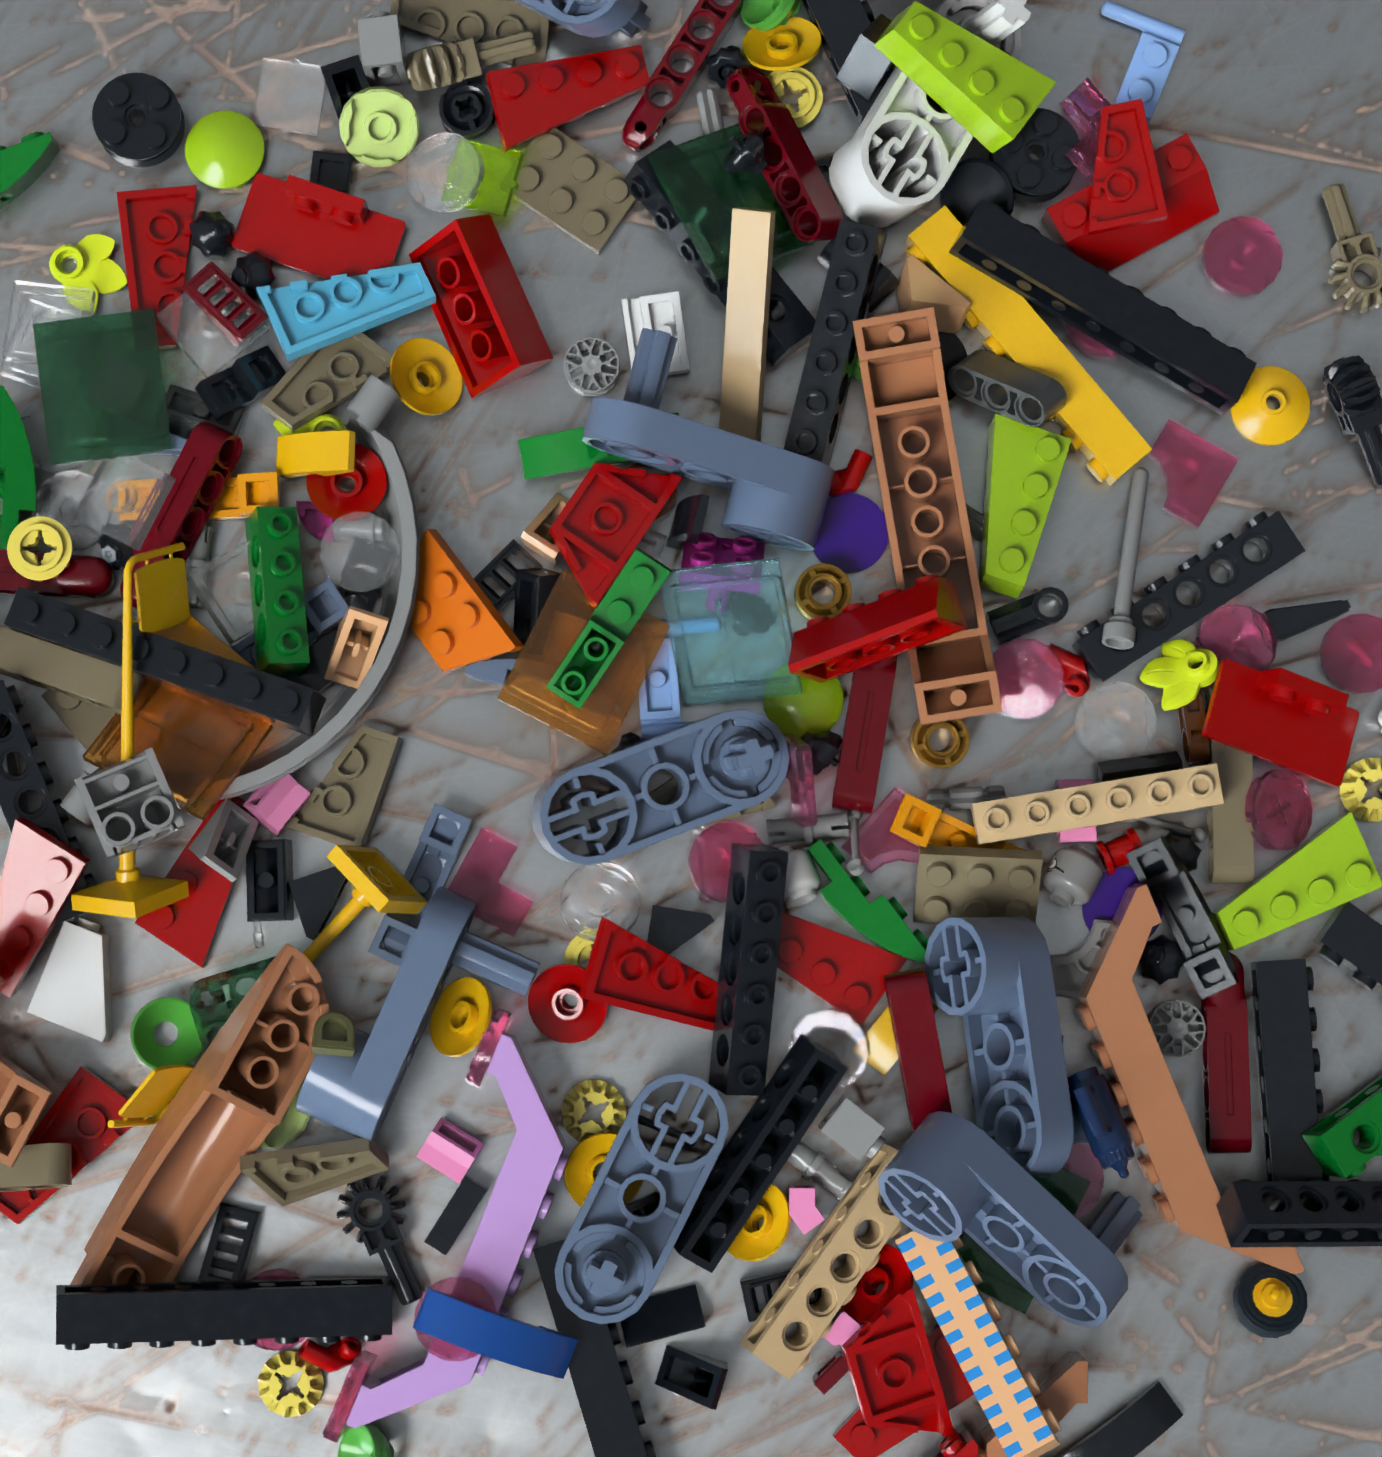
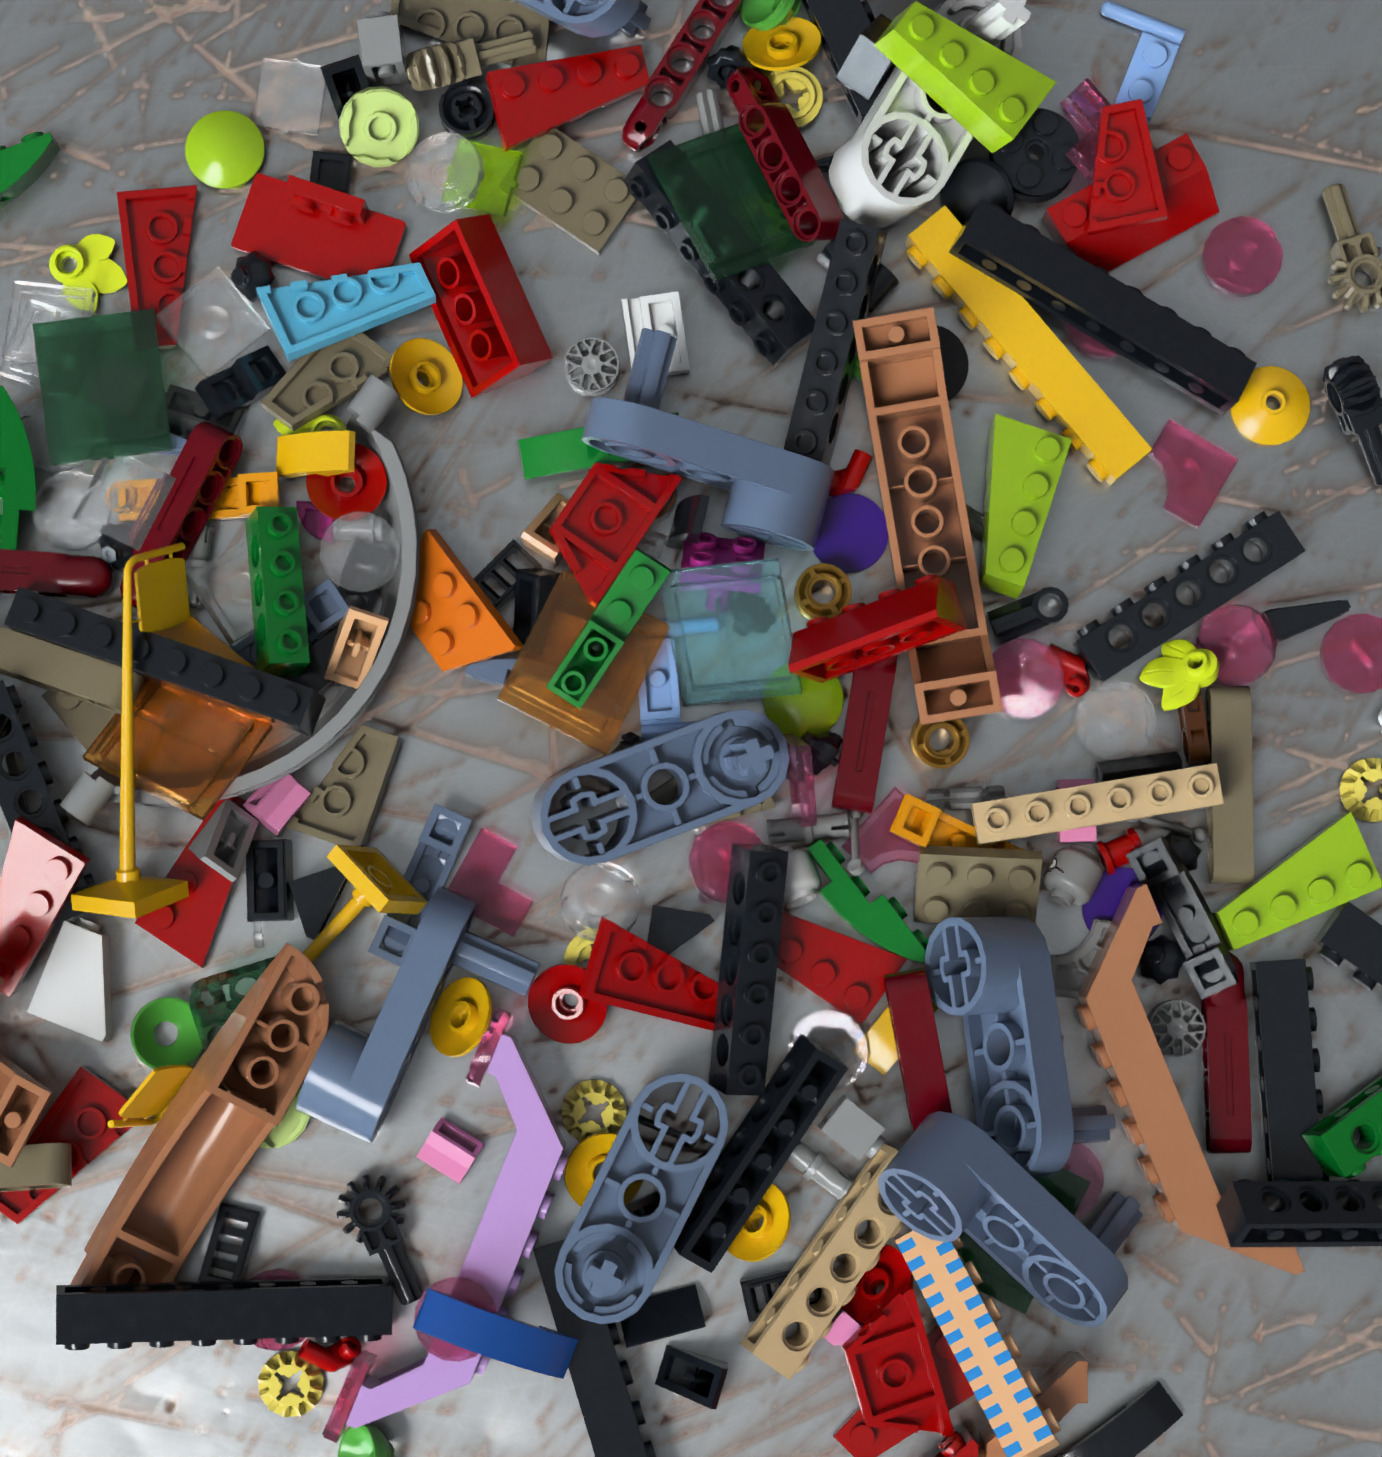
light yellow gear [7,516,74,582] -> none
light grey slope [74,747,185,859] -> none
black wheel [92,73,185,168] -> none
dark red slope [182,261,269,348] -> none
black piece [189,211,234,258] -> none
dark tan wing [240,1137,389,1207] -> none
olive tile [311,1012,356,1057] -> none
black piece [424,1175,489,1255] -> none
tan tile [719,207,776,442] -> none
black piece [724,129,768,175] -> none
bright pink piece [788,1185,825,1235] -> none
dark red tile [812,1351,849,1395] -> none
light nougat slope [897,255,971,334] -> none
dark grey beam [947,349,1067,427] -> none
dark blue piece [1067,1066,1135,1179] -> none
light grey piece [1102,467,1149,650] -> none
red bracket [1202,659,1359,787] -> none
black wheel [1233,1263,1307,1338] -> none
clear pink tile [1245,769,1313,851] -> none

